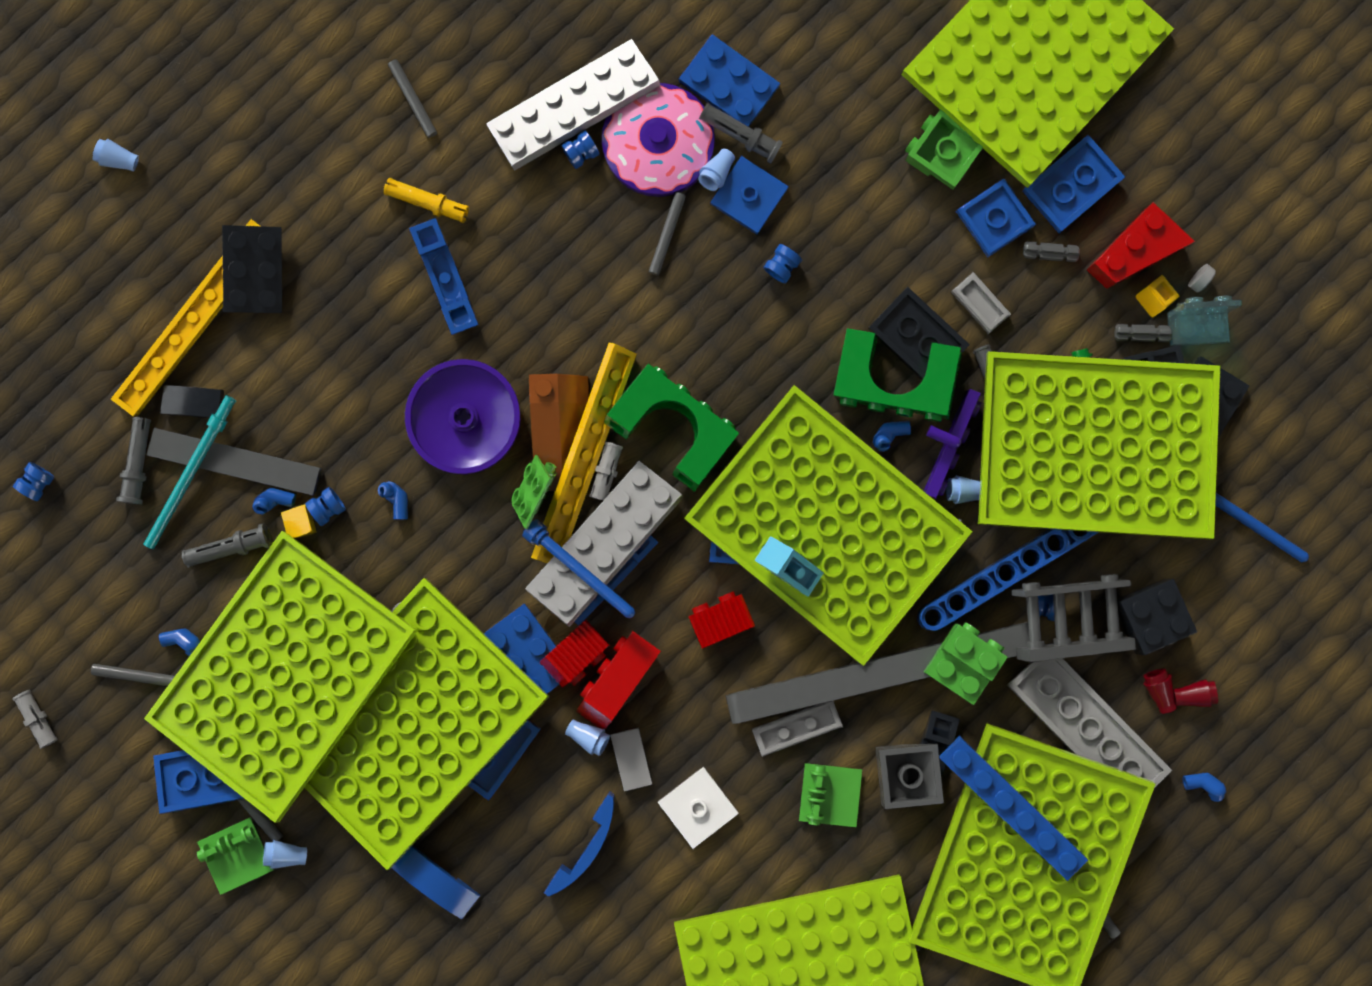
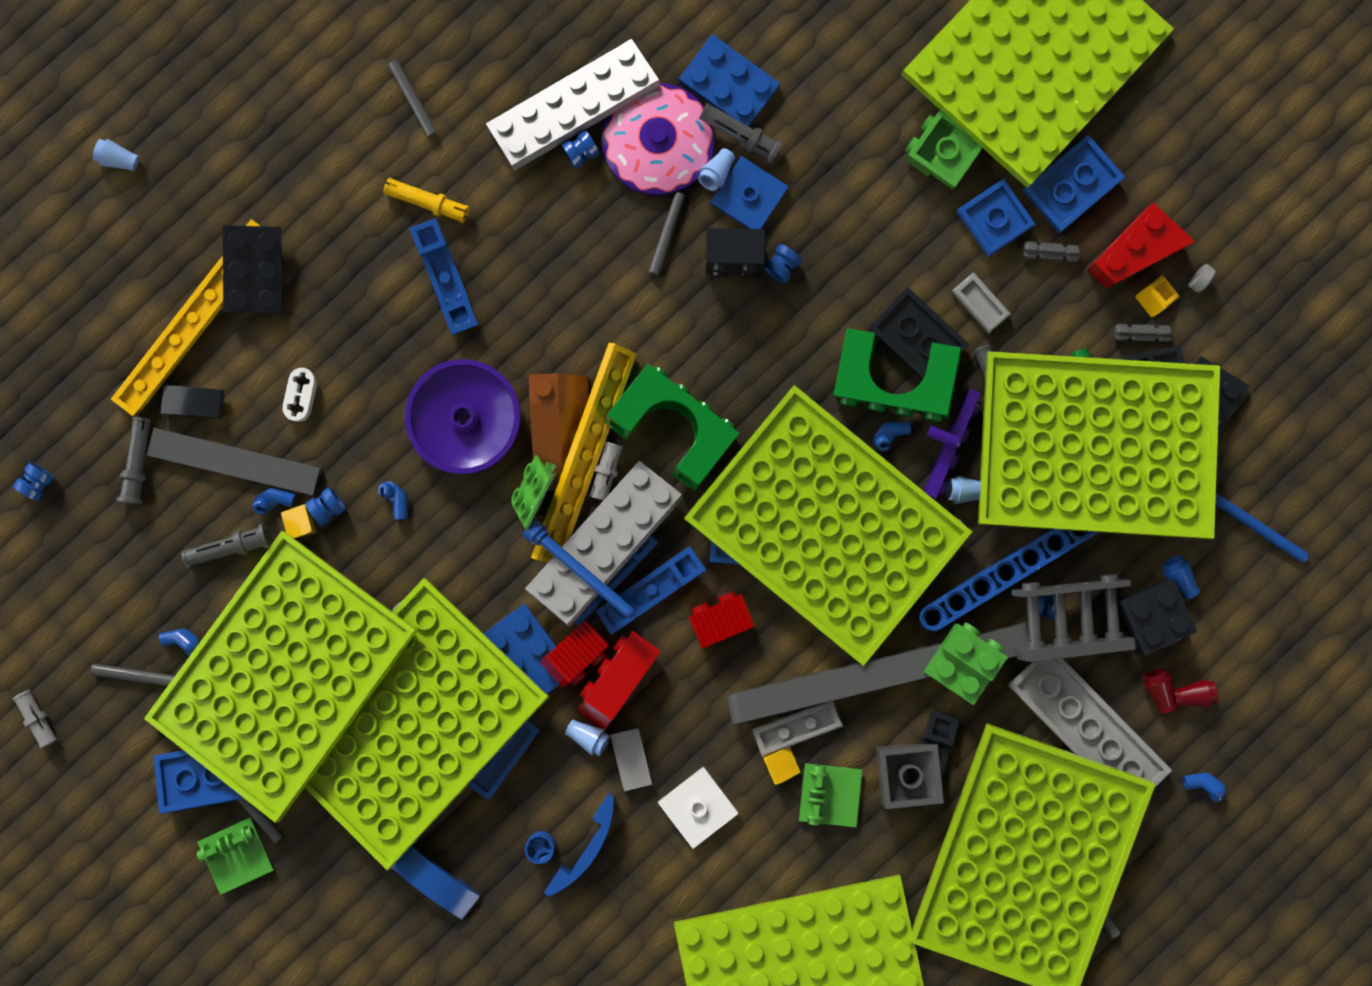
teal bar [143,395,236,549] -> none
light blue cone [263,840,307,869] -> none
medium azure slope [754,536,824,597] -> none
blue plate [939,736,1088,881] -> none
clear light blue bracket [1168,296,1242,346] -> none
none -> white beam [283,368,317,422]
none -> blue wheel [525,831,556,864]
none -> blue slope [596,546,706,635]
none -> black brick [705,228,765,279]
none -> yellow slope [763,746,801,786]
none -> blue cone [1162,555,1200,599]

